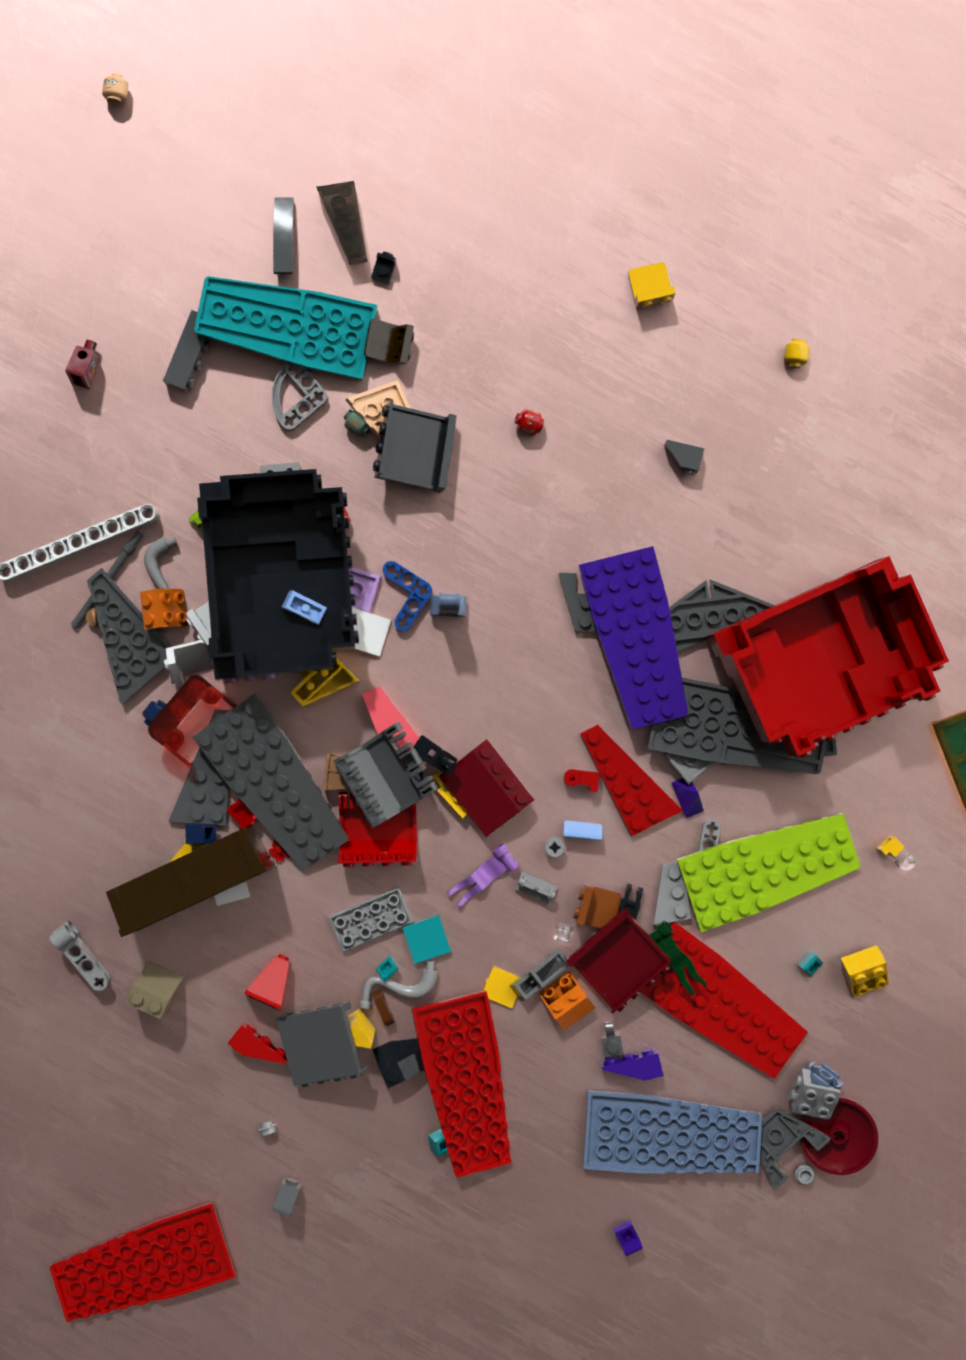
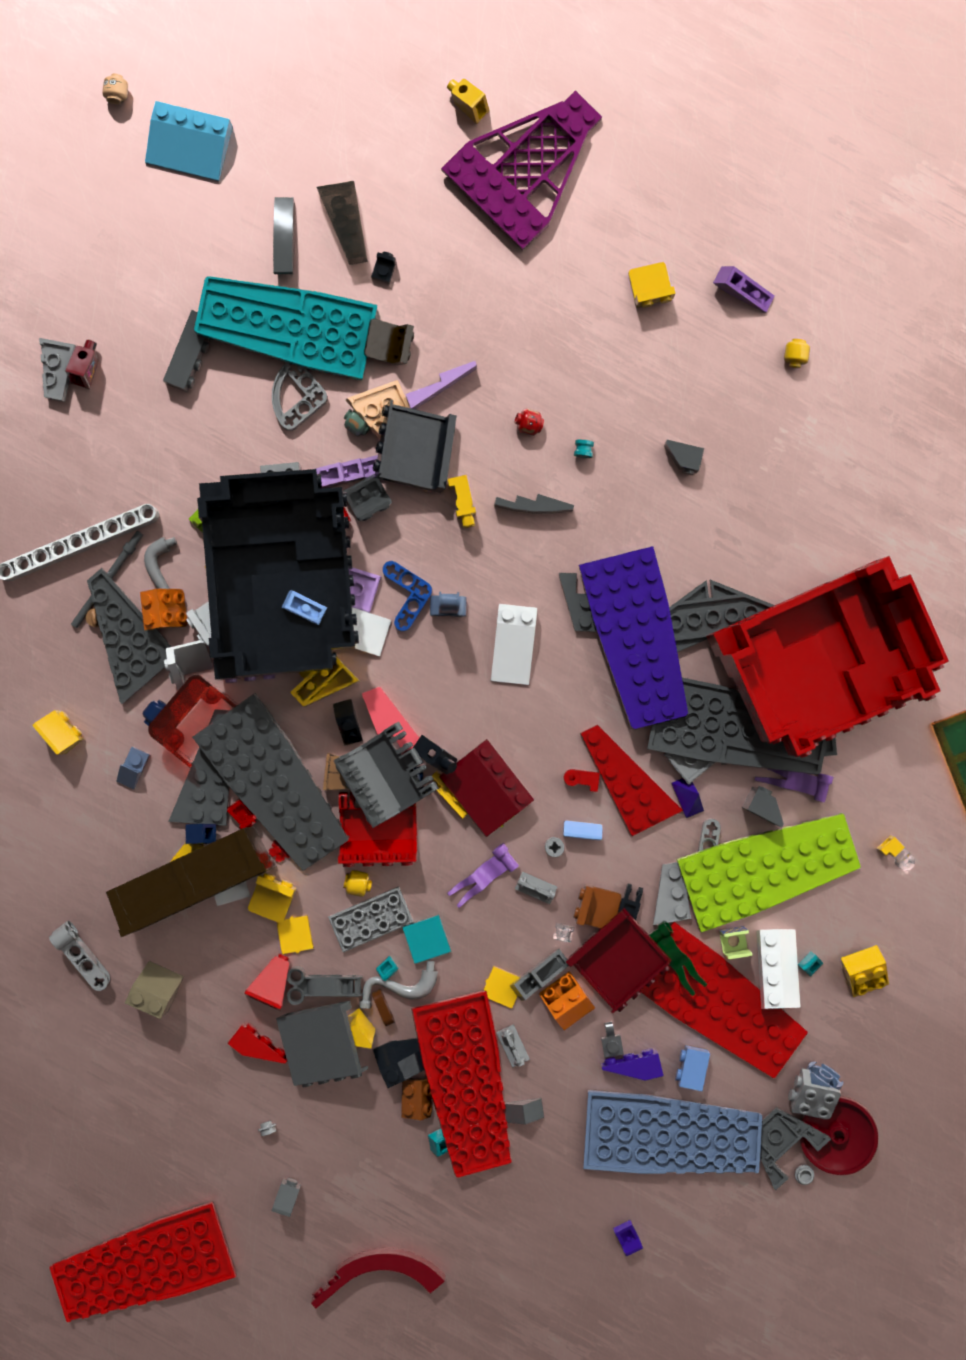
none -> yellow slope [32,710,83,755]
none -> light grey wing [39,338,76,402]
none -> sand blue slope [116,747,150,789]
none -> medium azure slope [145,101,233,181]
none -> yellow bracket [248,873,297,923]
none -> yellow piece [276,915,314,954]
none -> dark grey piece [287,966,363,1005]
none -> dark red arch [311,1248,445,1309]
none -> lavender slope [315,455,378,488]
none -> black slope [333,699,363,746]
none -> dark grey bracket [342,474,392,521]
none -> yellow head [343,870,372,897]
none -> dark orange bracket [401,1078,433,1121]
none -> lavender slope [406,361,477,409]
none -> magenta wing [441,90,602,251]
none -> yellow torso [447,79,490,124]
none -> yellow hips [448,475,476,529]
none -> white slope [491,604,537,685]
none -> dark grey slope [494,494,574,514]
none -> light grey hinge [496,1024,530,1068]
none -> dark grey slope [505,1098,544,1125]
none -> teal wheel [574,439,594,458]
none -> medium blue brick [675,1045,710,1091]
none -> medium lavender slope [713,266,775,313]
none -> yellowish green piece [719,926,752,959]
none -> dark grey slope [742,786,784,827]
none -> medium lavender flag [755,769,834,802]
none -> white slope [757,929,800,1009]

